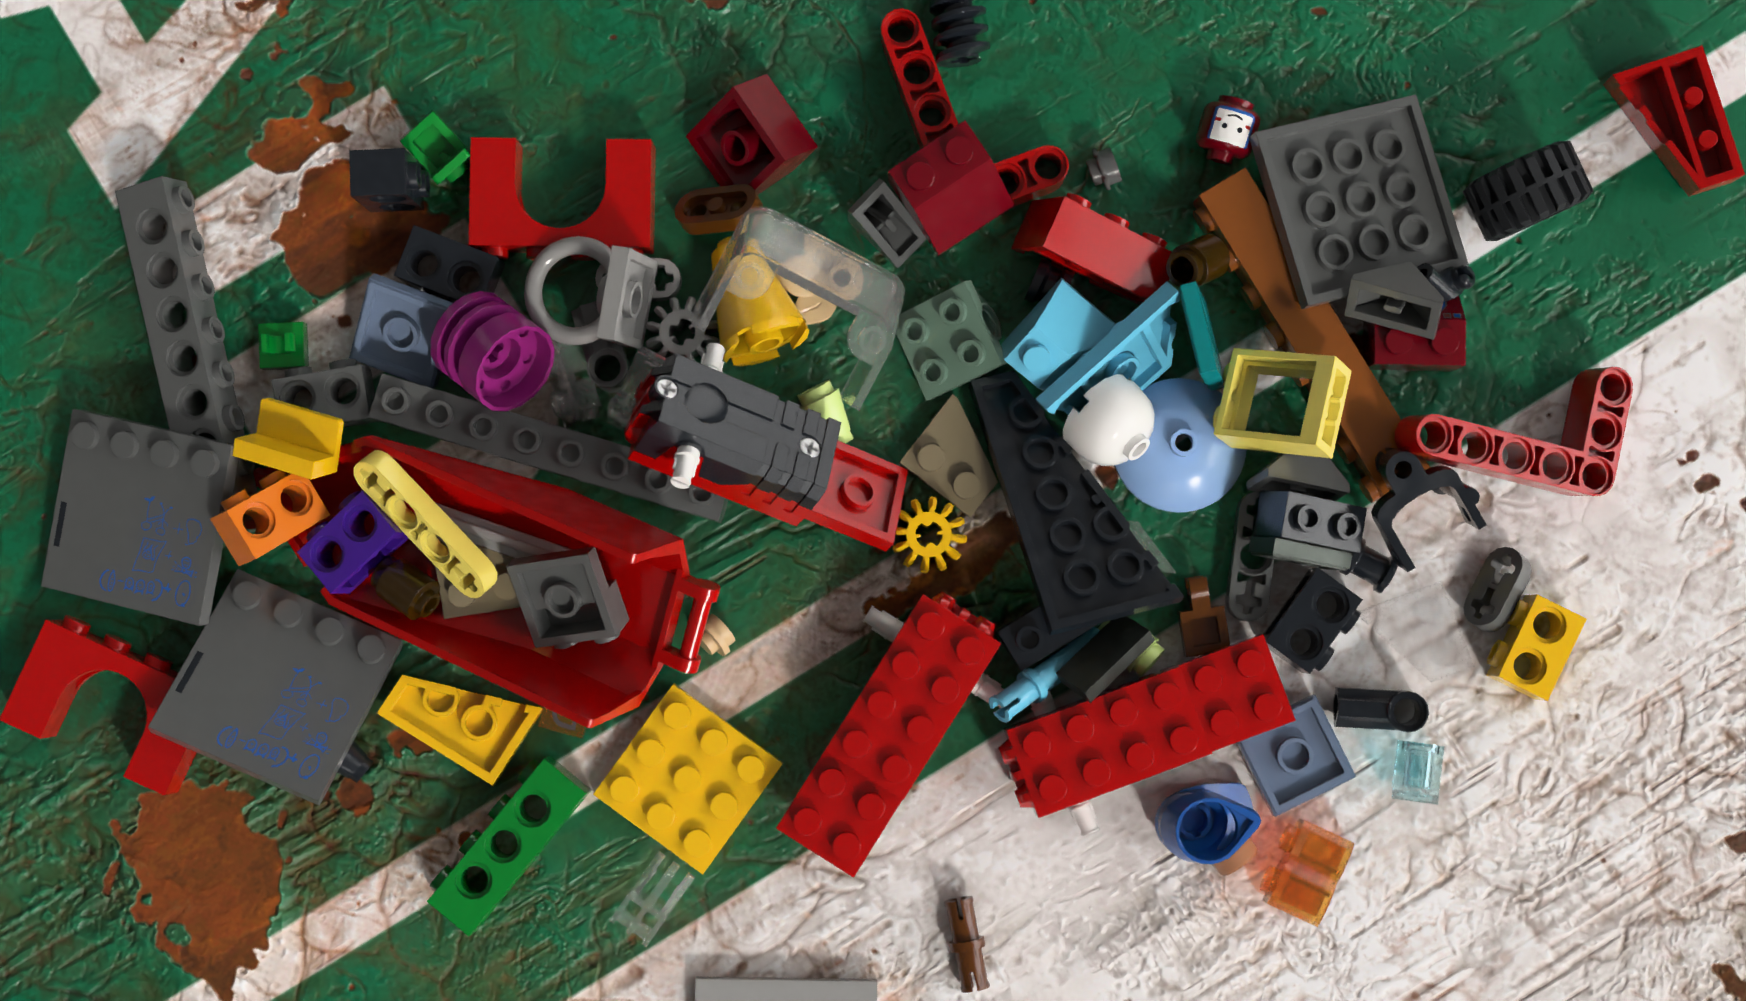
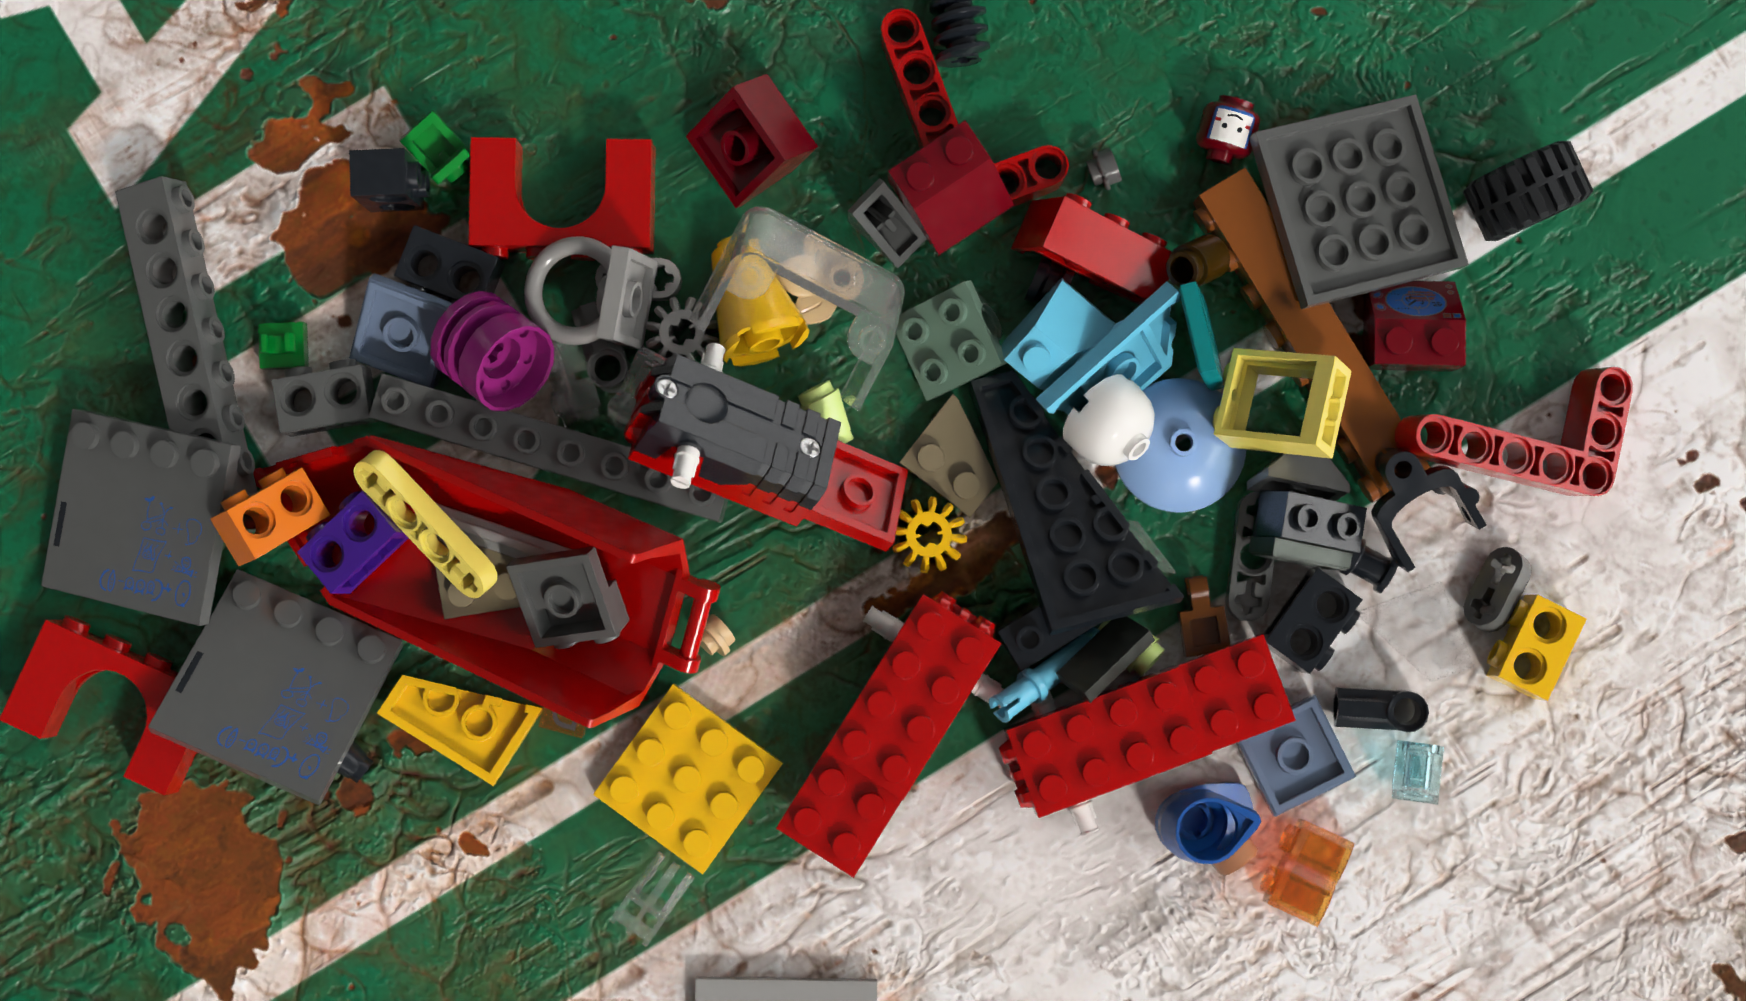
yellow panel [232,398,344,480] -> none
dark brown brick [371,556,440,620] -> none
green brick [427,756,592,936] -> none
reddish brown plate [675,184,763,235] -> none
reddish brown pin [944,896,990,993] -> none
dark grey slope [1344,261,1444,340] -> none
black arm [1417,263,1476,302] -> none
red wedge [1603,45,1745,197] -> none

